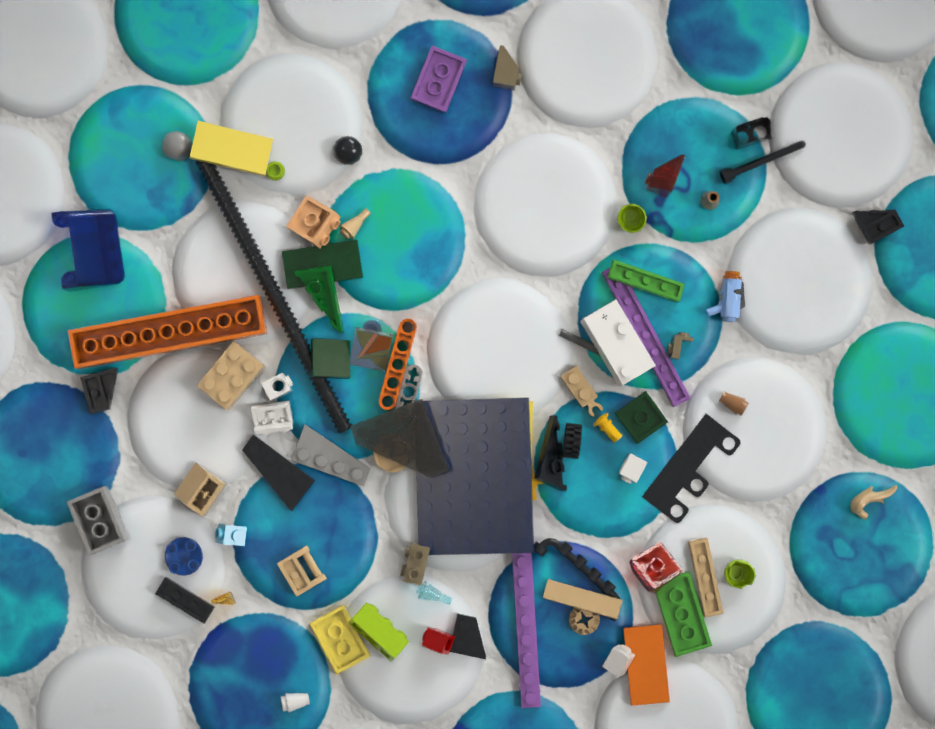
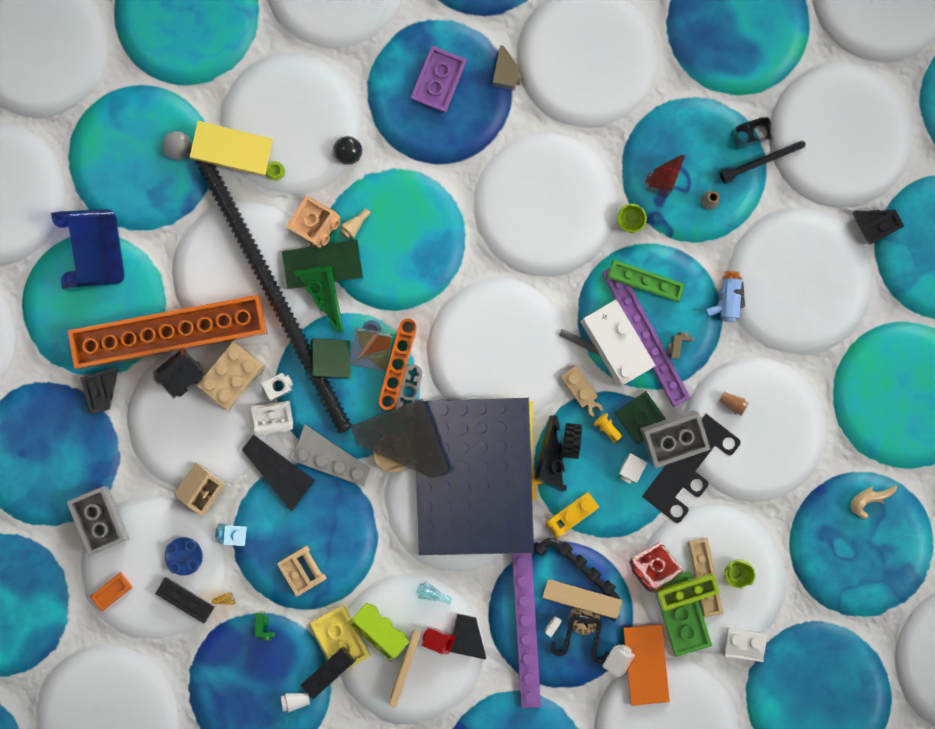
dark tan bracket [400,542,430,585] -> none
none -> orange tile [90,572,133,612]
none -> black bracket [153,347,204,399]
none -> green bracket [255,611,276,640]
none -> black plate [301,646,356,699]
none -> tan tile [389,628,421,707]
none -> yellow plate [545,492,600,539]
none -> white tile [545,615,562,637]
none -> black piece [551,614,609,664]
none -> light grey brick [640,410,710,468]
none -> lime brick [656,573,720,611]
none -> white plate [724,628,767,662]

